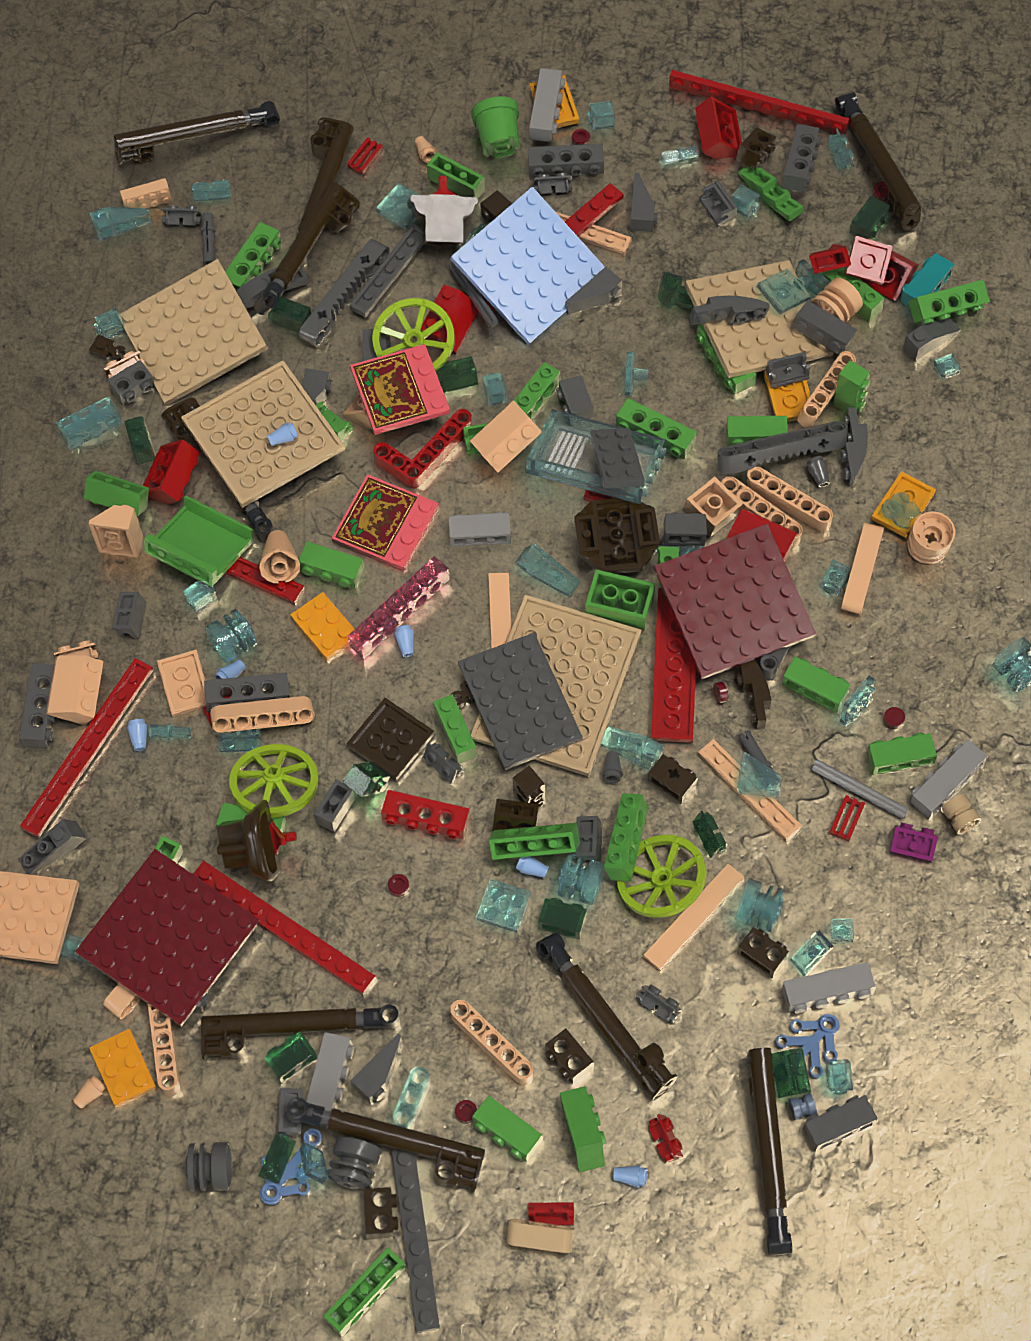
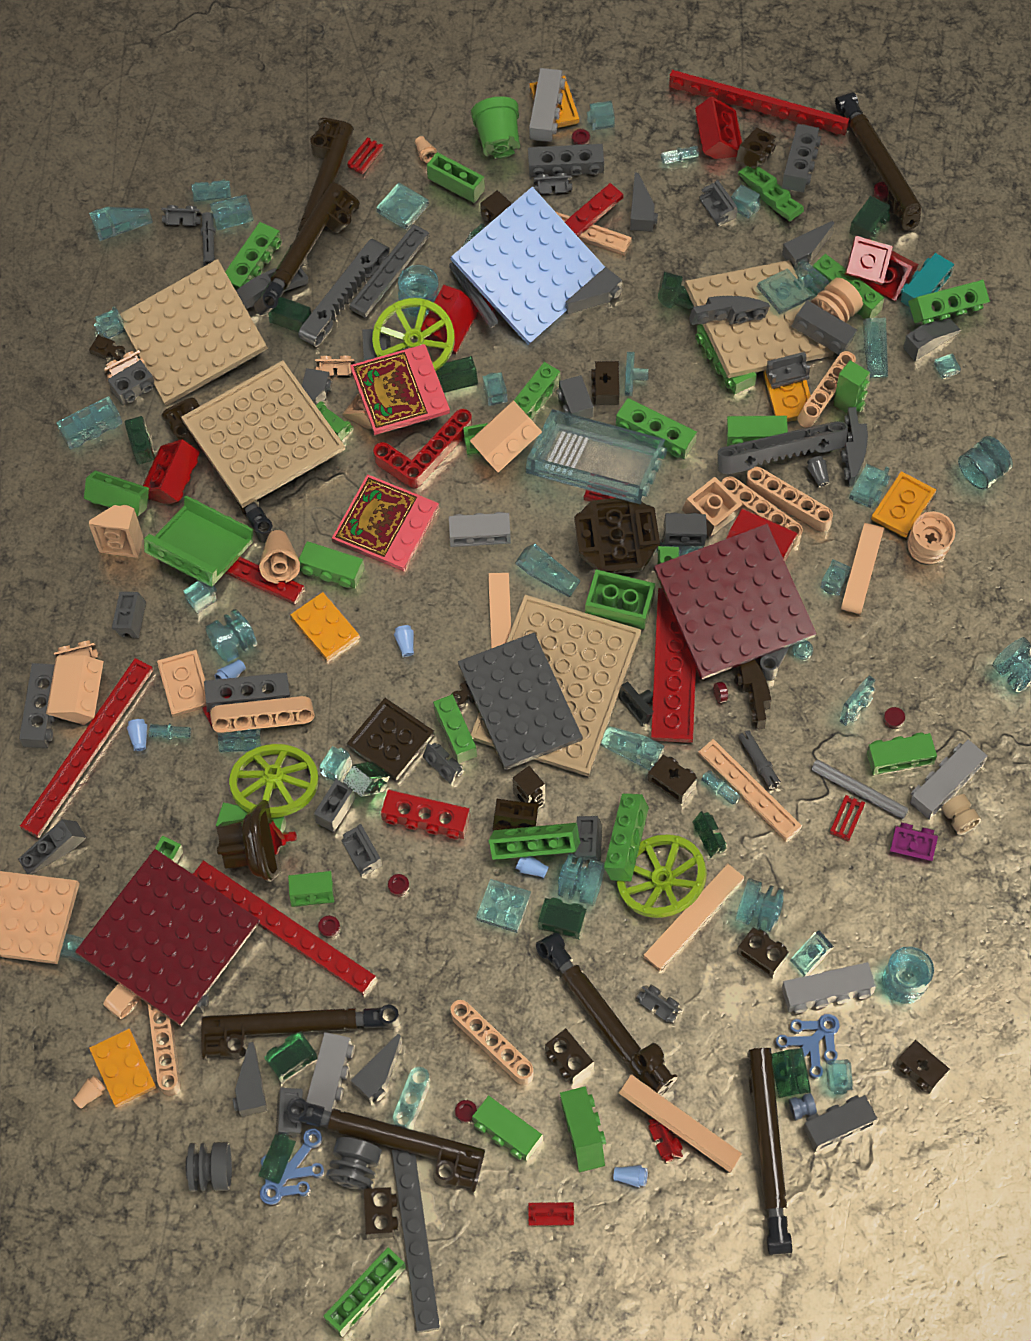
dark brown piece [114,101,280,165] -> none
light nougat piece [120,178,172,214] -> none
light blue cone [267,422,298,446] -> none
clear light blue tile [296,1142,328,1184] -> none
clear pink brick [347,556,450,659] -> none
piece [407,176,478,248] -> none
tan beam [506,1219,574,1253] -> none
dark grey plate [590,428,644,488] -> none
dark grey cone [602,751,623,784] -> none
clear light blue wing [737,752,783,798] -> none
bright green brick [782,657,851,713] -> none
red slope [809,244,851,274] -> none
clear light blue hinge [827,129,855,169] -> none
clear light blue plate [831,919,854,942] -> none
clear light blue plate [882,492,921,528] -> none
none -> clear light blue bracket [210,194,254,230]
none -> dark grey slope [232,1042,268,1117]
none -> bright green hinge [288,871,334,907]
none -> light nougat hinge [315,356,356,376]
none -> dark red tile [318,915,340,938]
none -> clear light blue brick [319,746,352,781]
none -> dark grey hinge [342,824,382,877]
none -> clear light blue wheel [398,265,439,316]
none -> dark brown brick [591,361,619,405]
none -> pearl dark grey tile [618,682,654,726]
none -> light nougat tile [619,1075,742,1172]
none -> clear light blue axle [701,770,740,805]
none -> dark grey slope [782,221,835,271]
none -> clear light blue plate [792,640,813,660]
none -> clear light blue bracket [849,464,891,508]
none -> clear light blue slope [863,318,888,378]
none -> clear light blue wheel [882,947,934,1003]
none -> dark brown brick [896,1039,950,1094]
none -> clear light blue wheel [958,436,1013,490]

